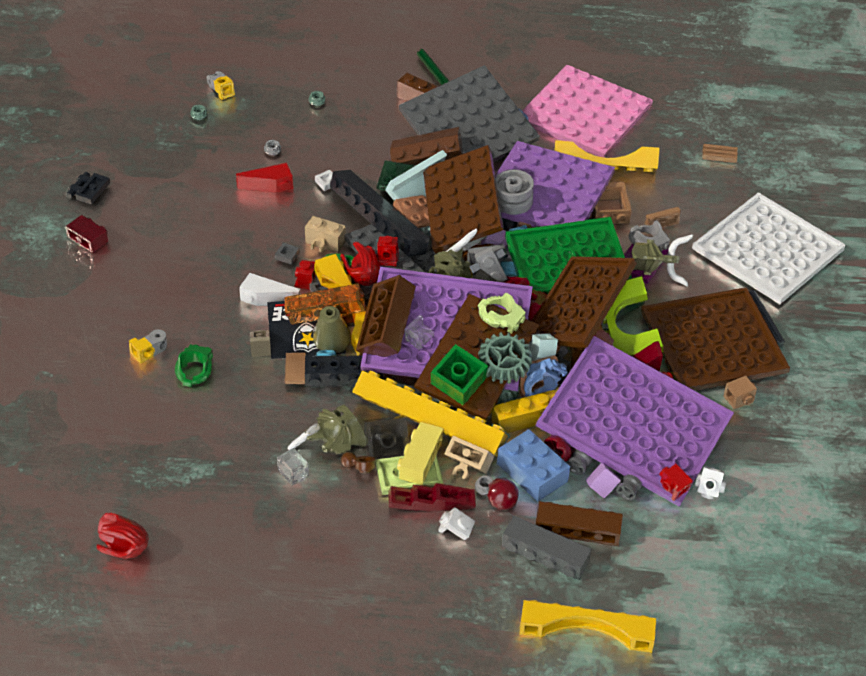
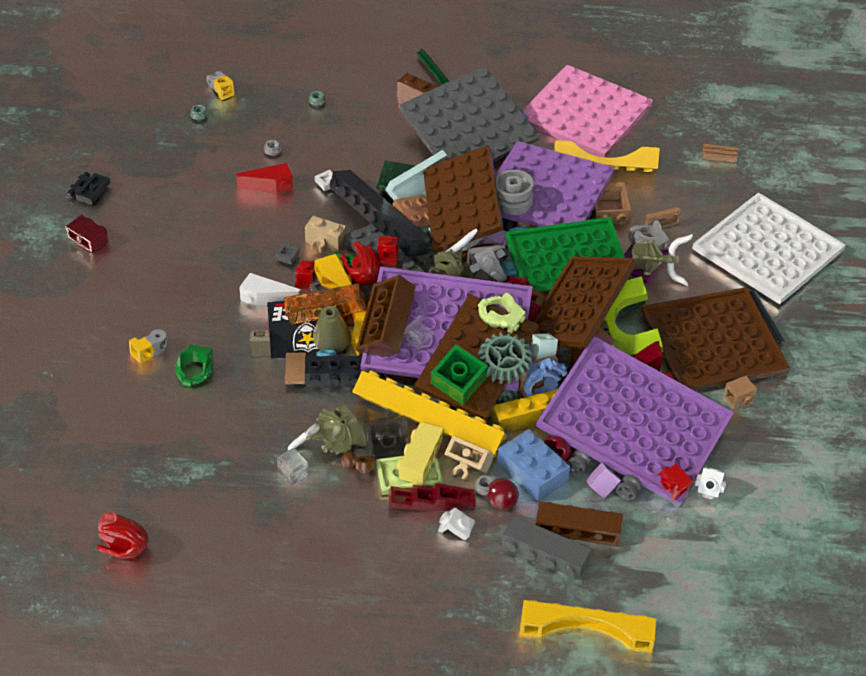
reddish brown slope [390,127,463,173] -> none

